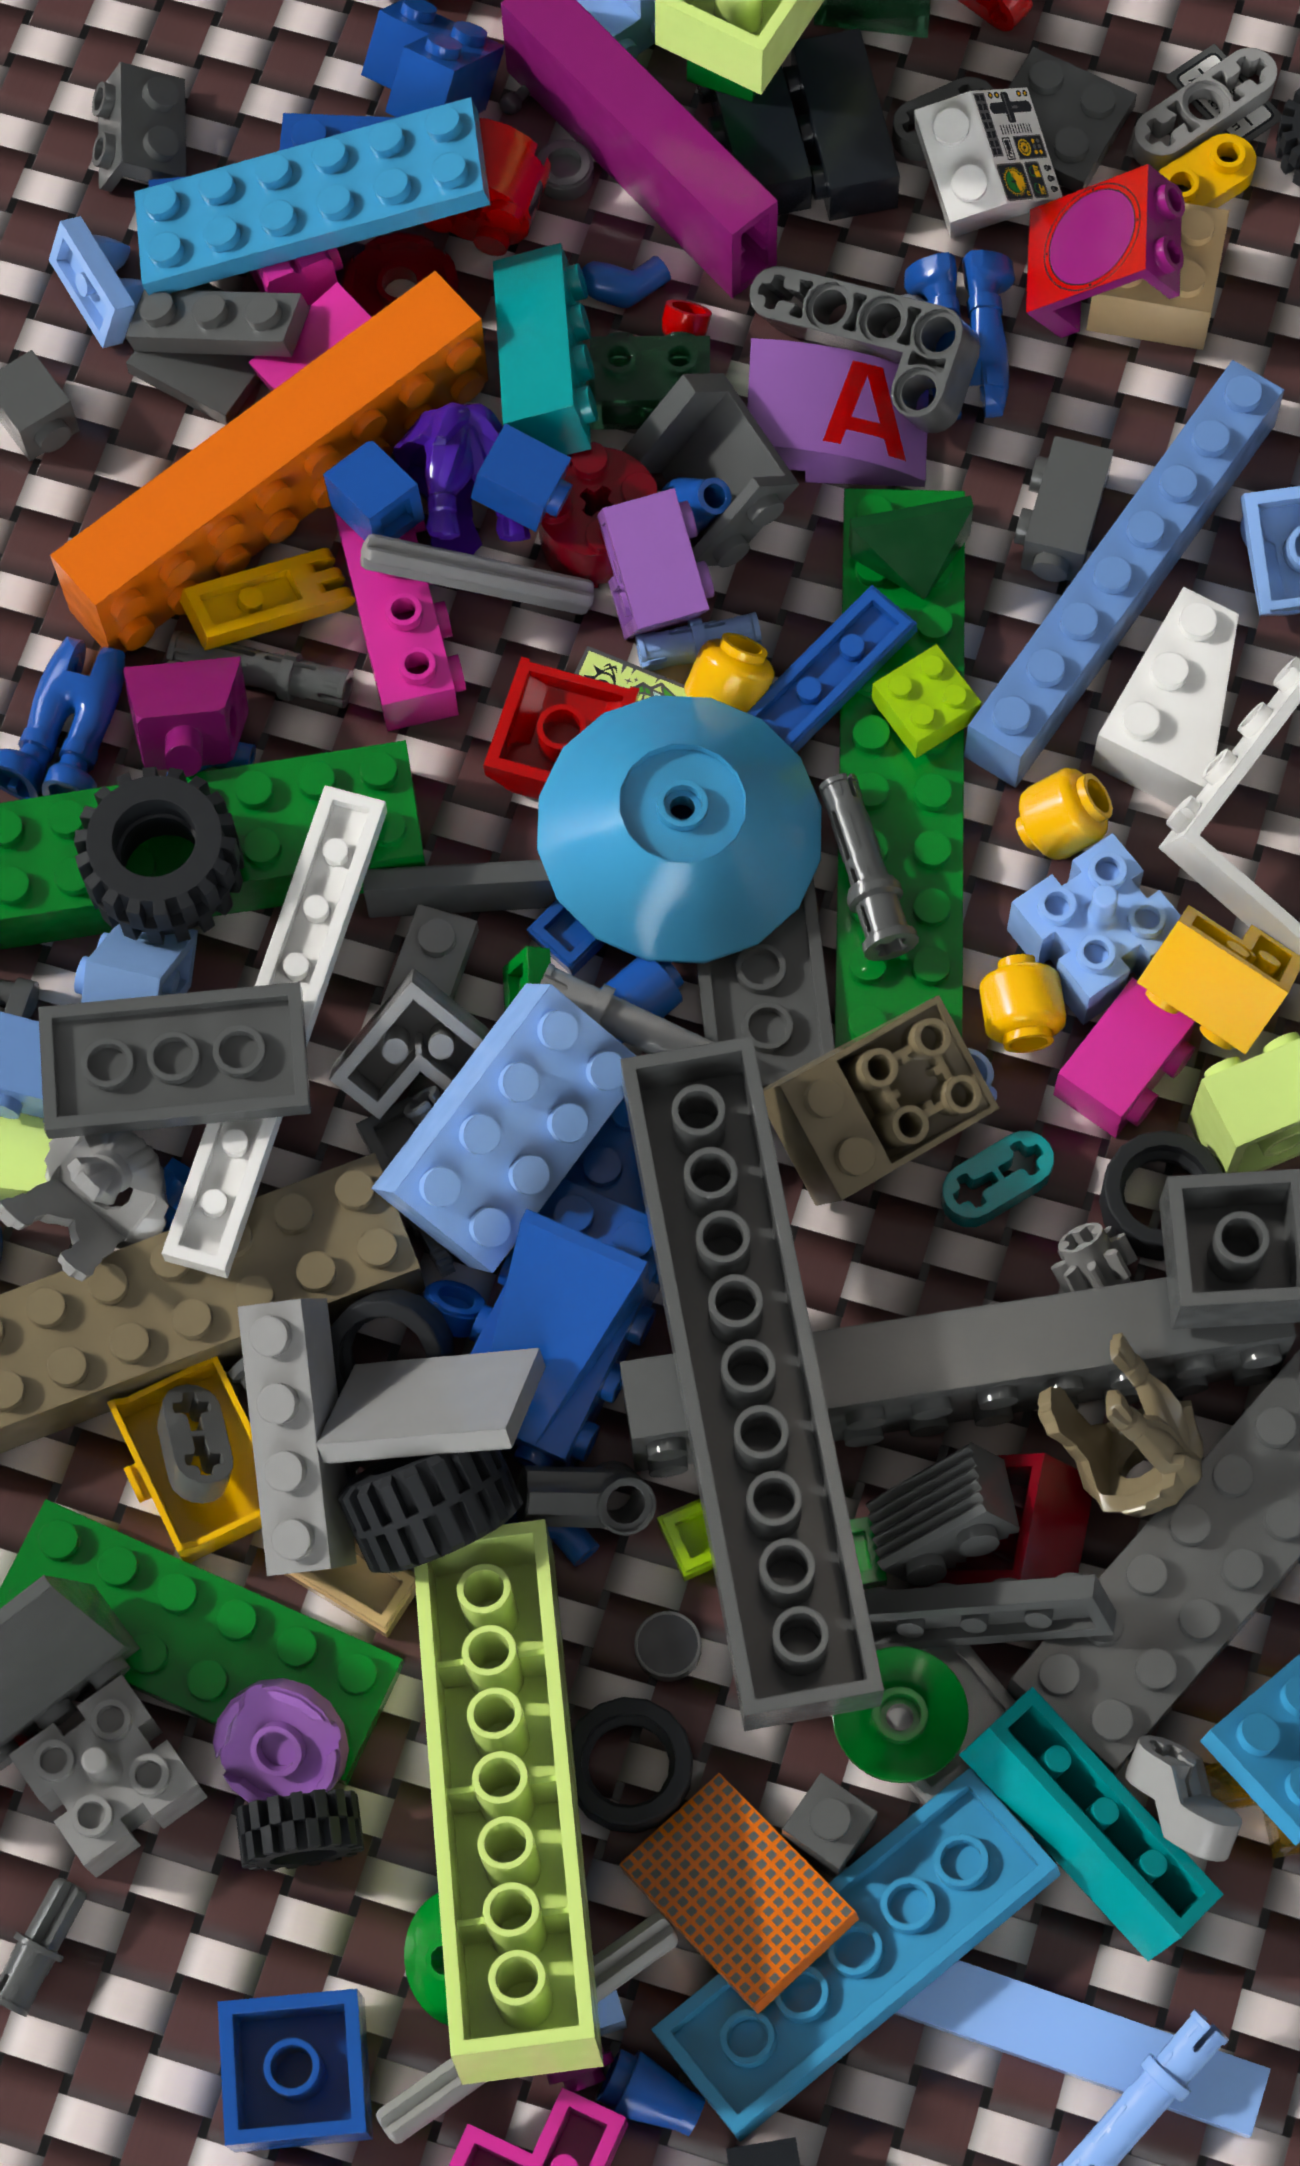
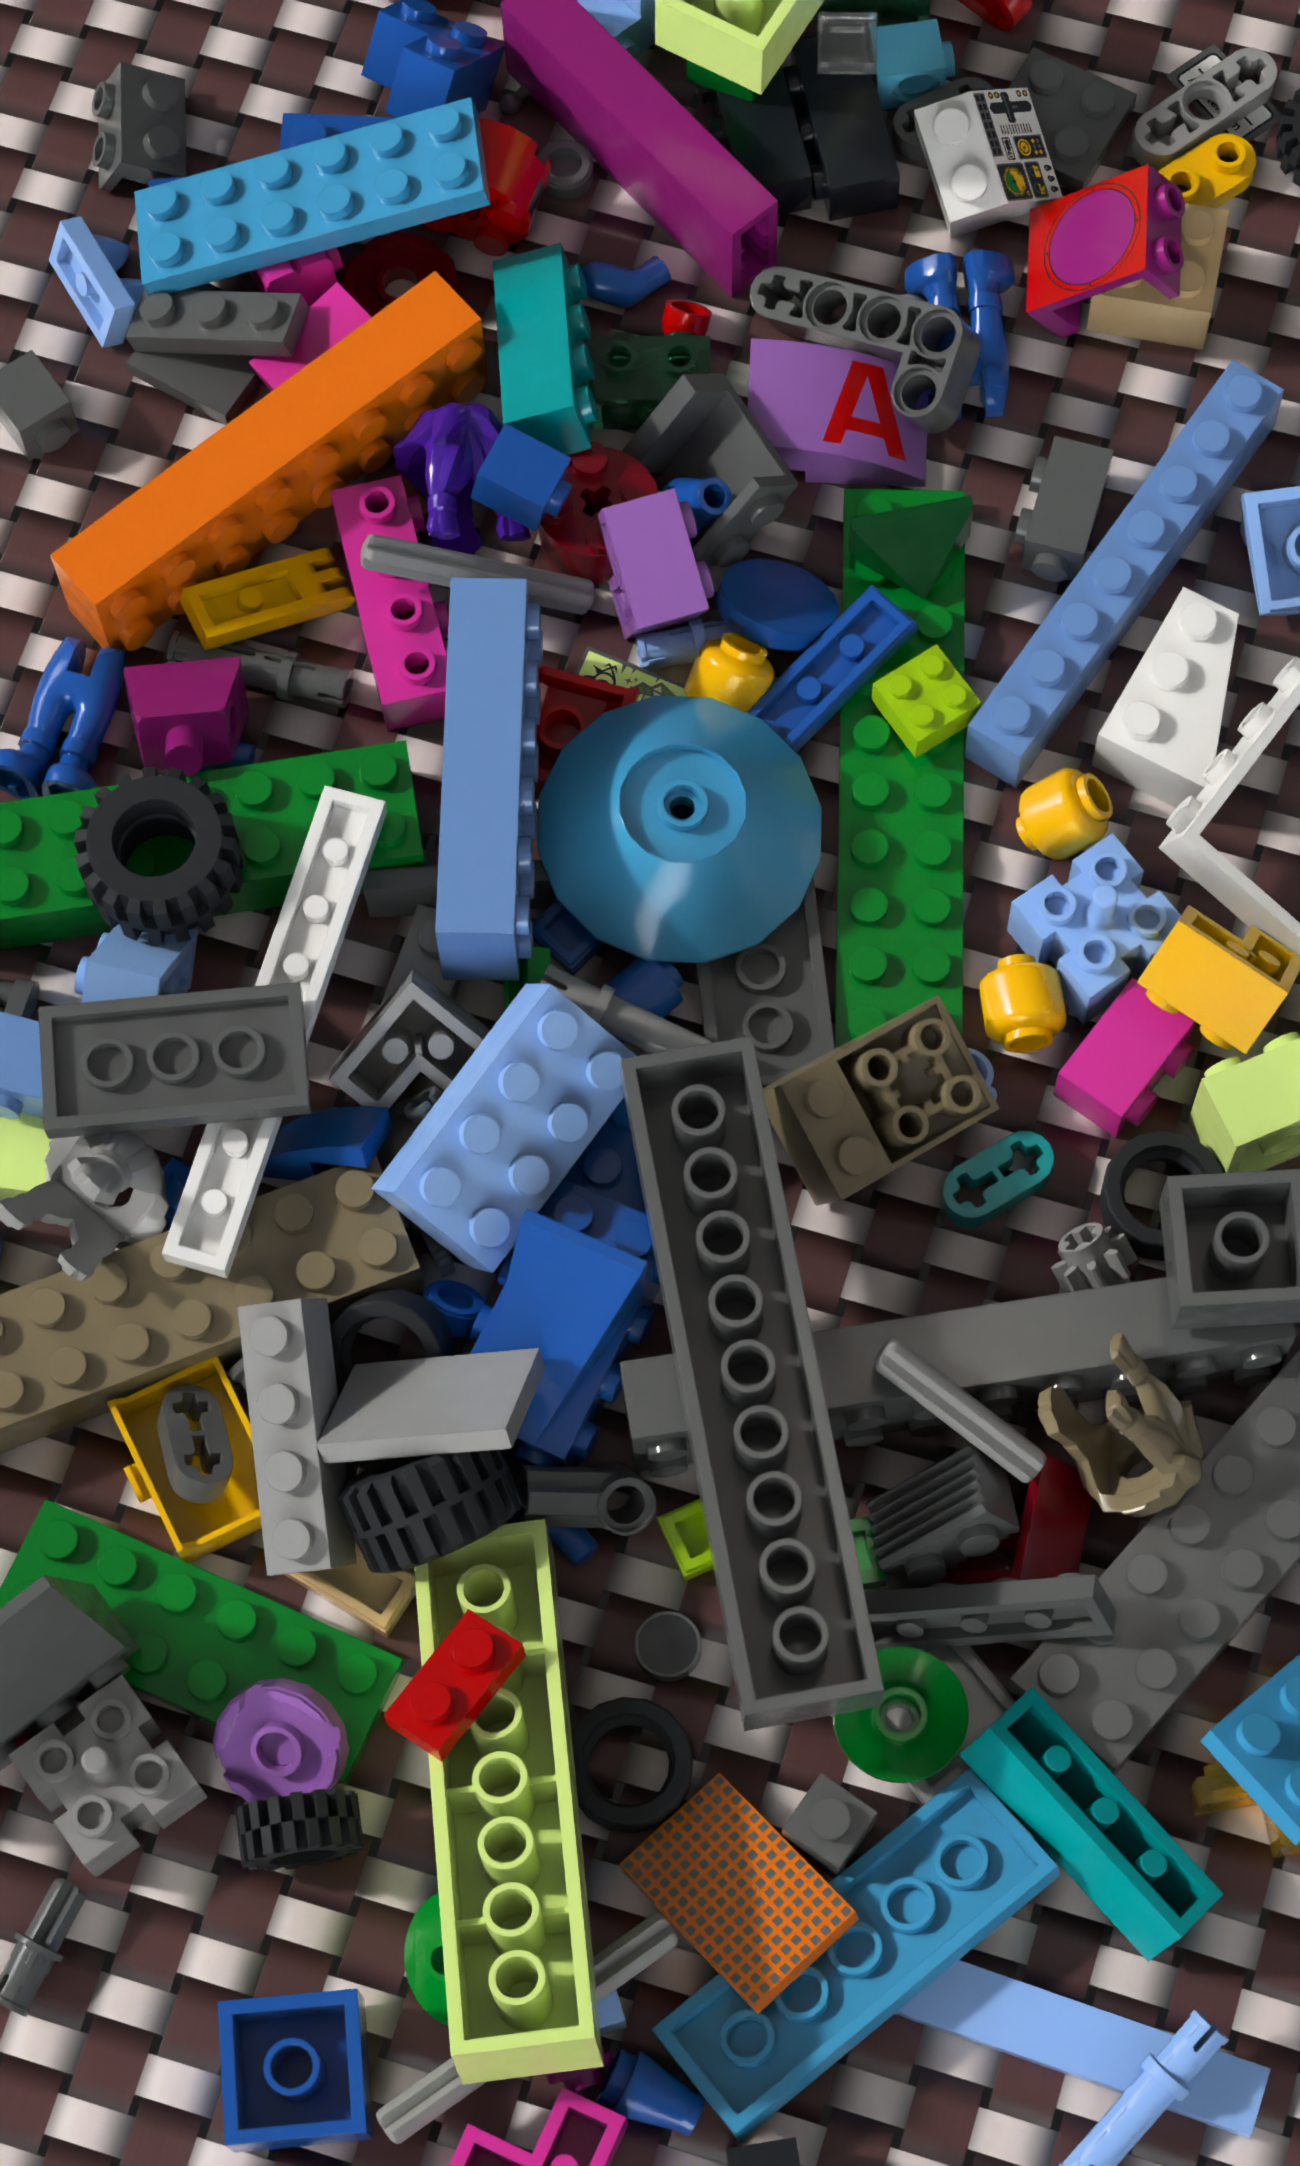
blue panel [323,441,425,541] -> none
dark grey pin [819,773,919,961] -> none
light grey piece [1125,1735,1242,1862] -> none
none -> blue slope [262,1106,393,1181]
none -> red plate [384,1609,526,1762]
none -> medium blue brick [435,577,543,981]
none -> blue tile [715,558,839,651]
none -> clear tile [817,12,877,74]
none -> medium azure brick [867,19,955,110]
none -> light grey axle [873,1339,1047,1483]

